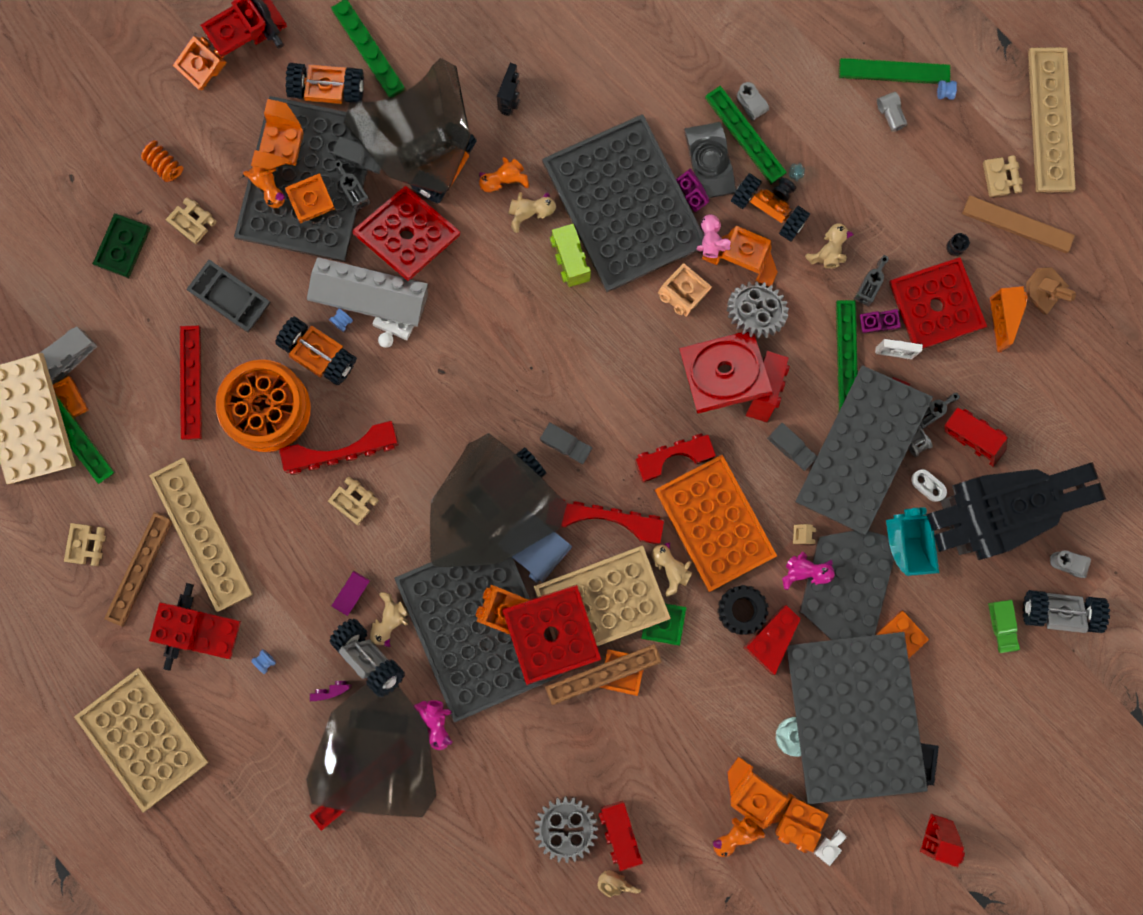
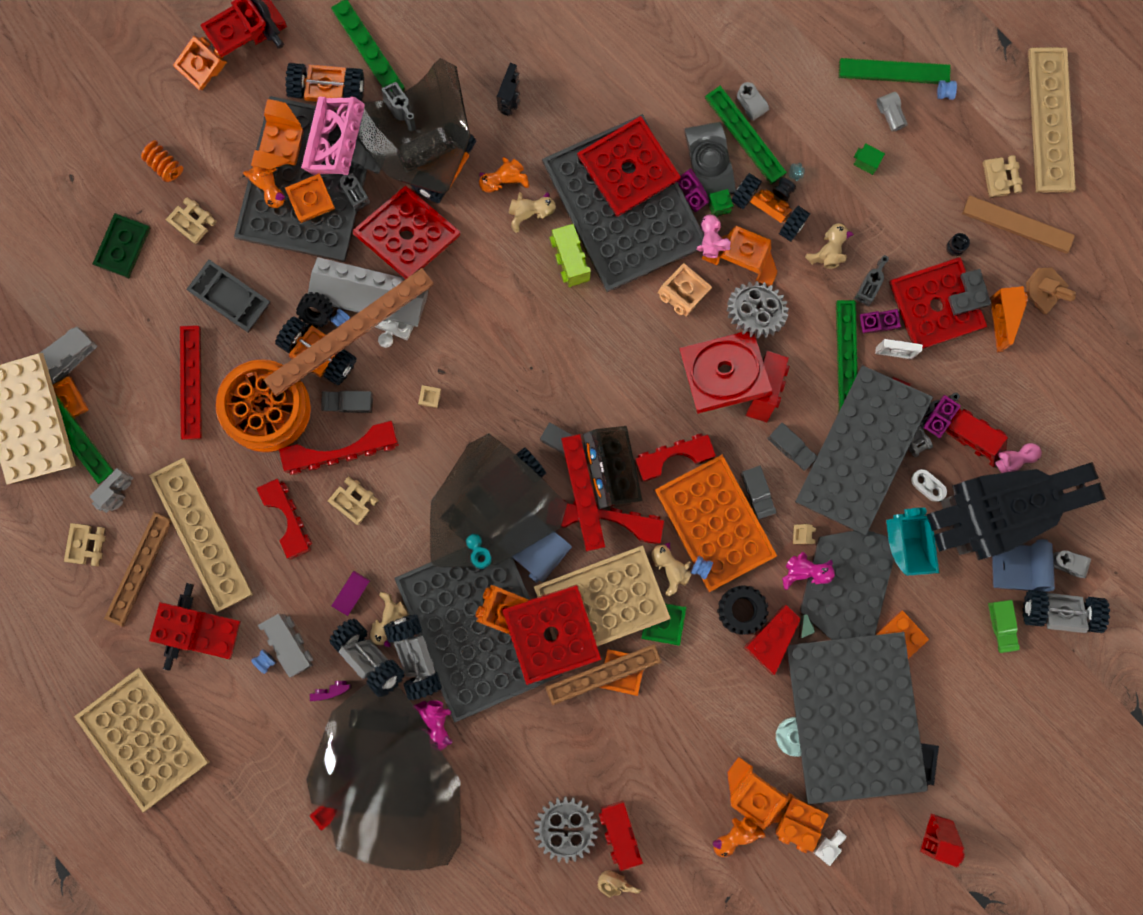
none -> light grey plate [89,468,133,513]
none -> red arch [256,478,312,560]
none -> light grey wedge [257,614,313,678]
none -> nougat plate [264,268,433,397]
none -> black tyre [296,292,333,328]
none -> bright pink fence [301,97,365,175]
none -> dark grey piece [321,391,373,413]
none -> clear smoke windscreen [330,728,462,870]
none -> dark grey piece [381,82,416,132]
none -> plate [383,615,442,700]
none -> tan tile [418,385,441,408]
none -> teal plate [466,534,492,569]
none -> red plate [561,434,605,552]
none -> red piece [577,116,681,217]
none -> clear smoke brick [583,426,642,510]
none -> medium blue wheel [691,556,713,580]
none -> green brick [708,189,733,217]
none -> dark grey piece [740,465,777,520]
none -> sand green slope [799,614,815,638]
none -> green brick [853,143,885,175]
none -> magenta slope [923,395,961,438]
none -> dark grey plate [948,269,991,316]
none -> sand blue door [992,539,1055,592]
none -> bright pink animal [995,443,1042,473]

